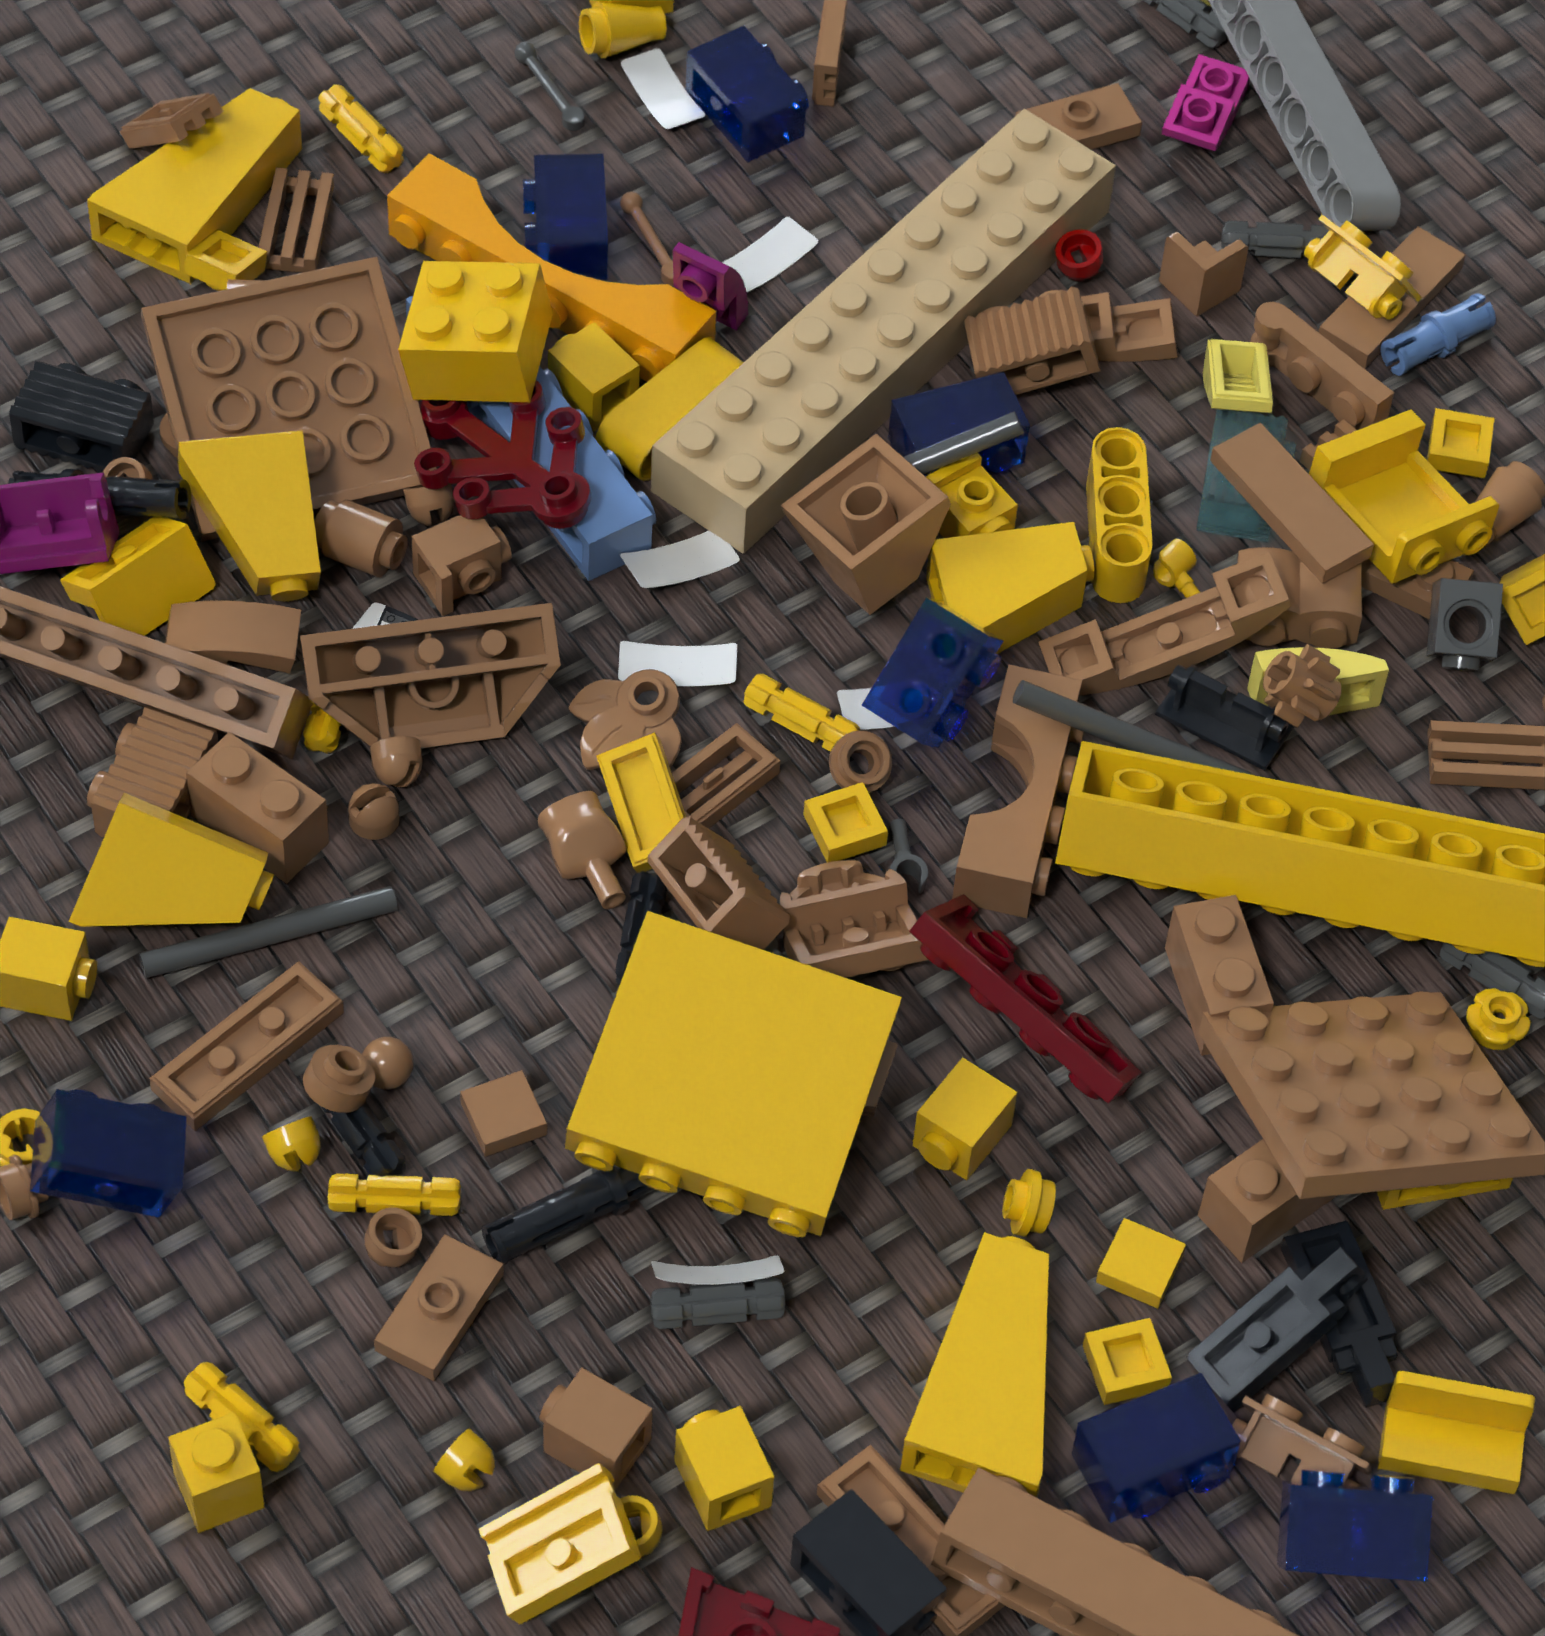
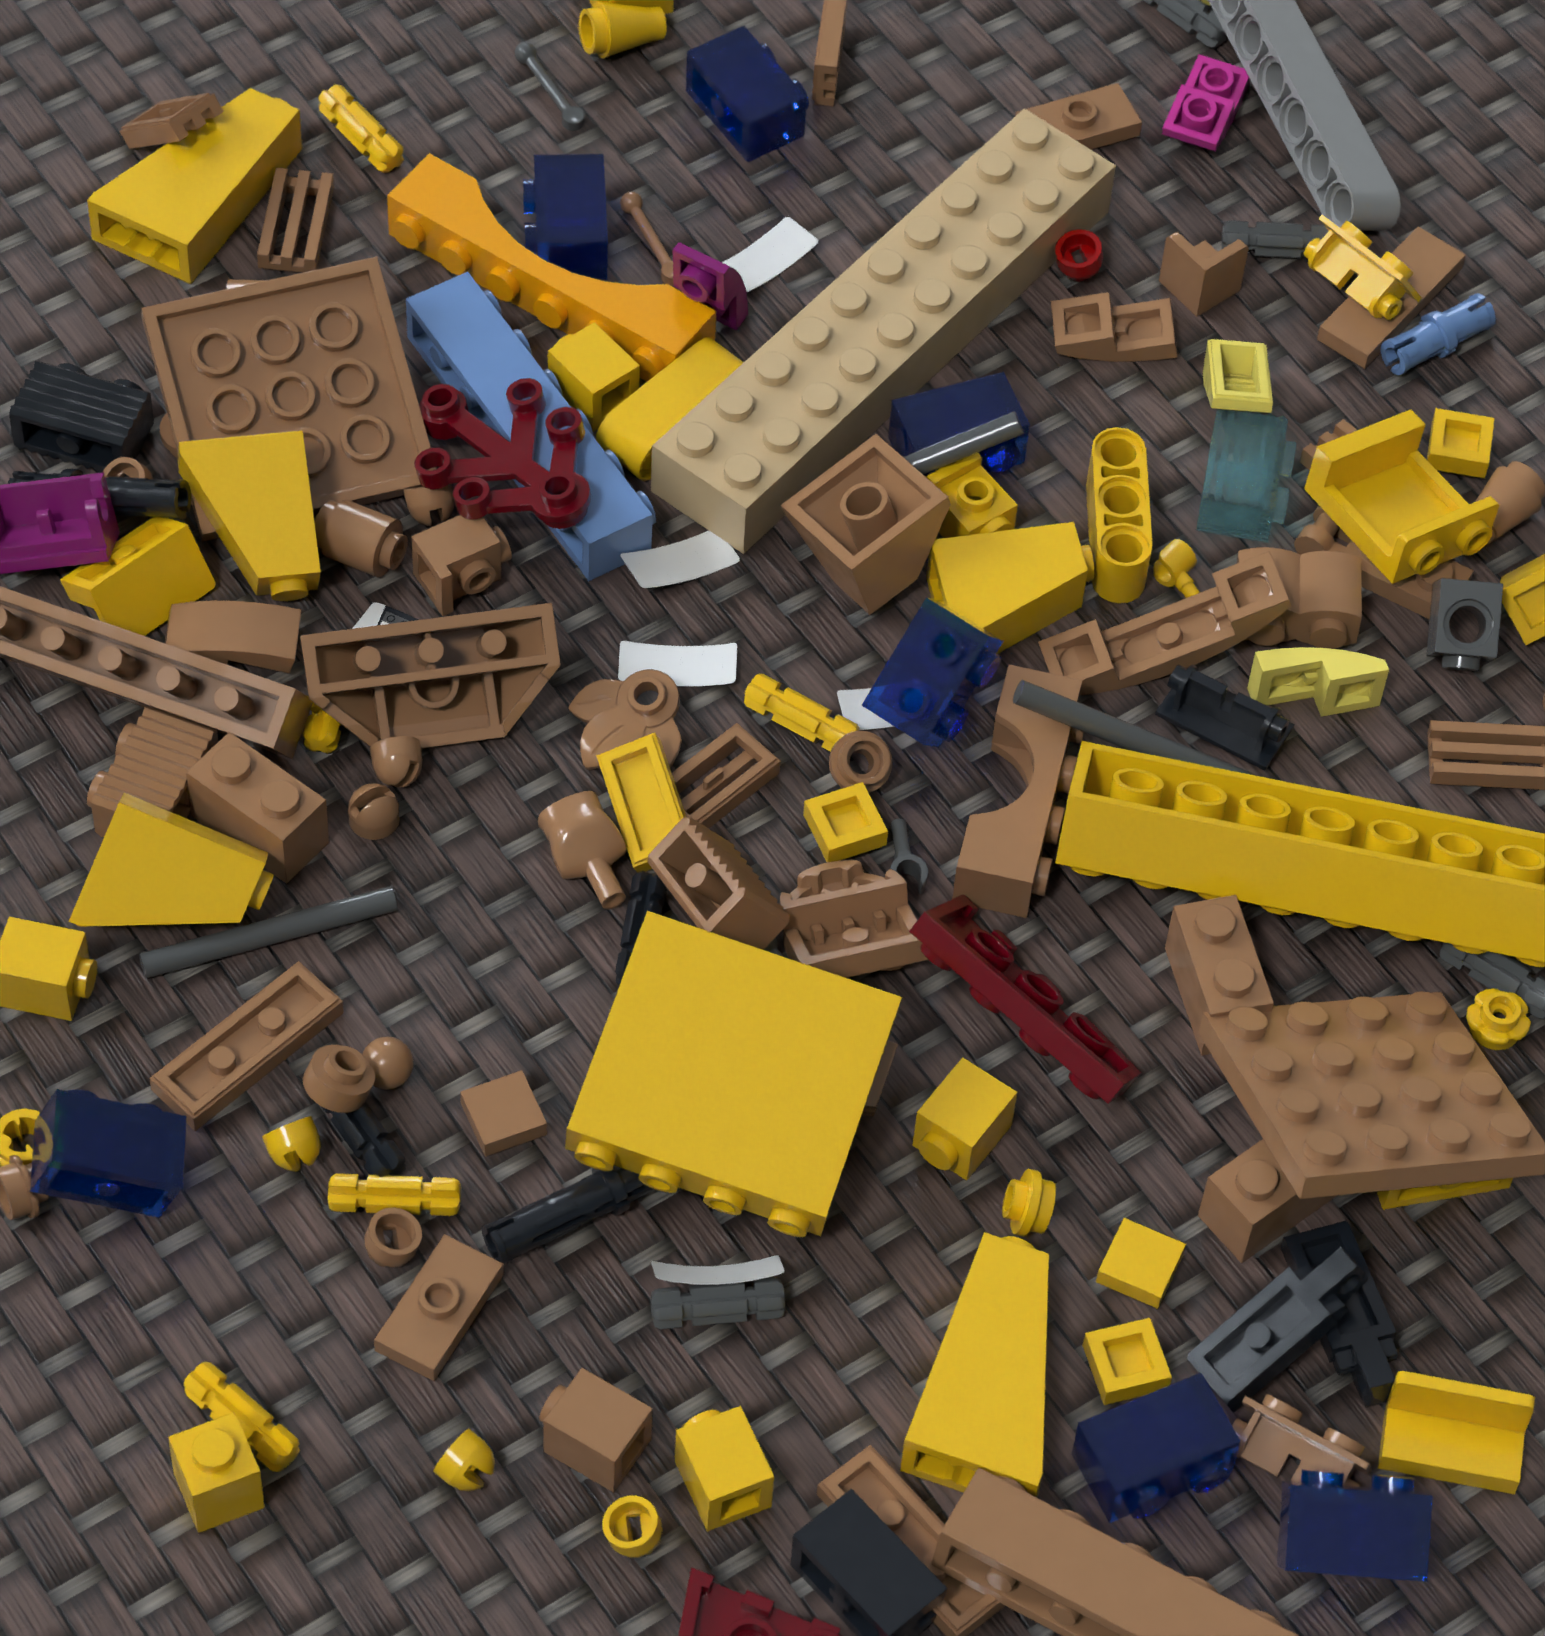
yellow plate [184,229,267,291] -> none
yellow brick [398,261,553,403] -> none
yellow plate [479,1463,642,1625] -> none
white sticker [621,48,706,129] -> none
medium nougat brick [964,286,1101,403] -> none
medium nougat tile [1210,422,1374,584] -> none
medium nougat plate [1250,302,1394,430] -> none
medium nougat gear [1263,644,1341,728] -> none

